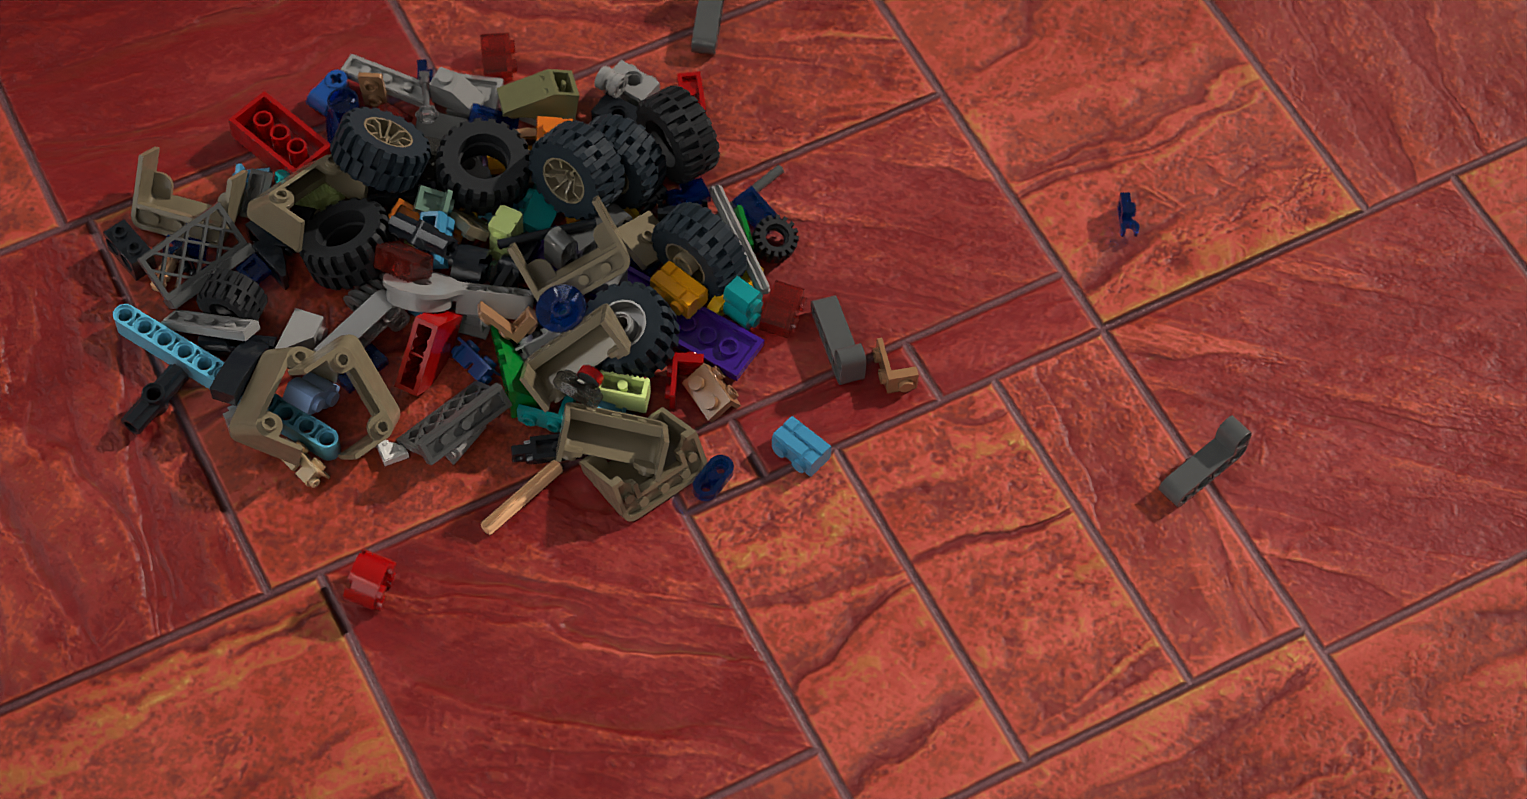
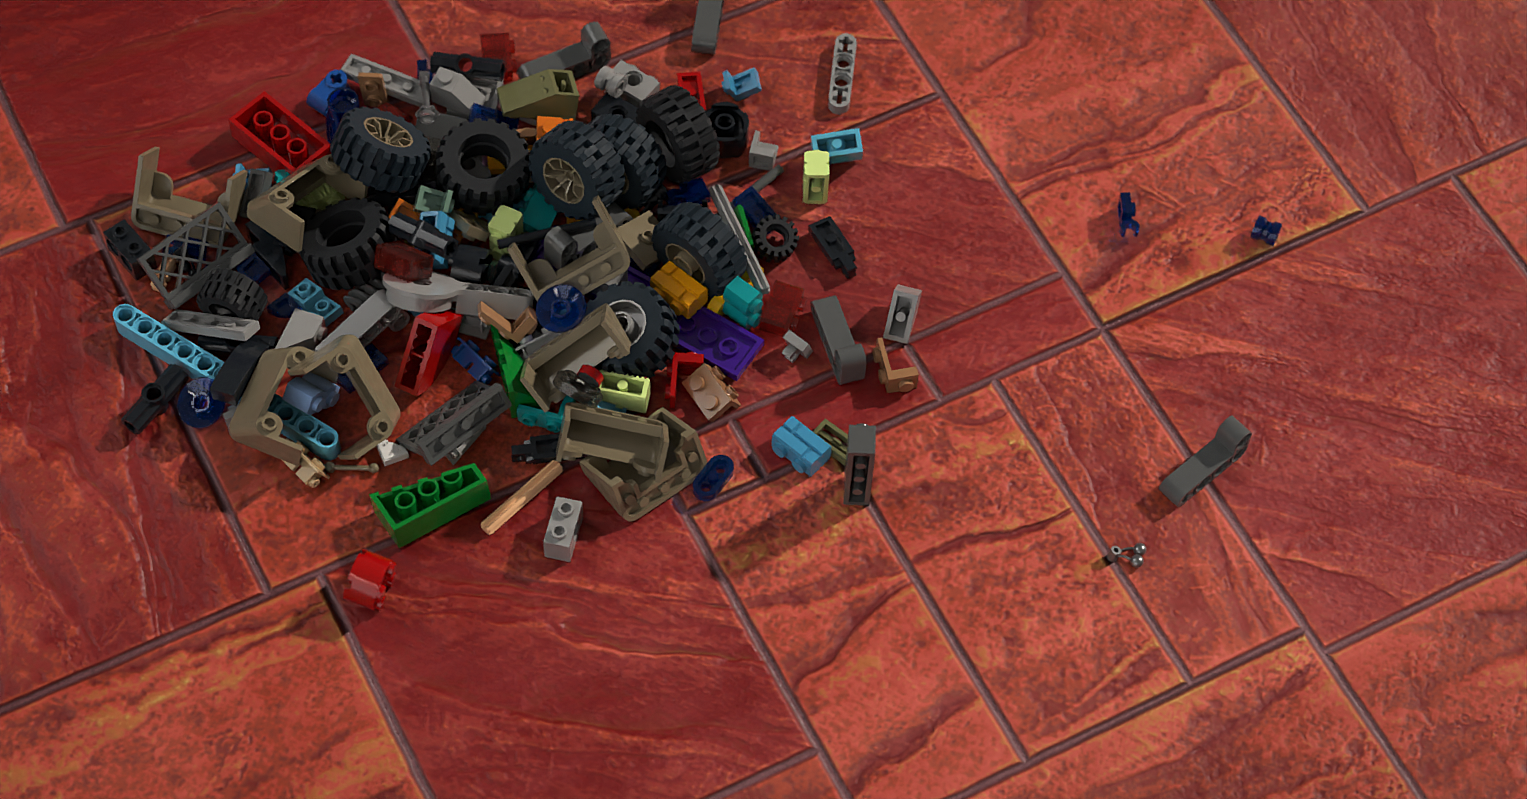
none -> clear blue dish [177,377,225,428]
none -> clear blue tile [266,293,302,318]
none -> medium azure slope [288,278,343,327]
none -> dark tan hinge [325,462,379,473]
none -> green wedge [369,463,491,548]
none -> black piece [430,52,506,82]
none -> dark grey beam [516,22,611,79]
none -> light grey brick [543,497,583,562]
none -> black brick [705,102,749,159]
none -> dark azure bracket [722,67,762,102]
none -> light grey panel [749,130,778,171]
none -> light grey tile [782,330,813,363]
none -> yellowish green brick [803,150,829,204]
none -> black hinge [808,216,857,279]
none -> medium azure brick [810,128,863,164]
none -> olive tile [813,419,848,465]
none -> light grey beam [828,33,857,114]
none -> dark grey brick [843,423,876,506]
none -> light grey slope [883,284,922,344]
none -> flat silver piece [1107,543,1146,568]
none -> clear blue wheel [1250,215,1283,247]

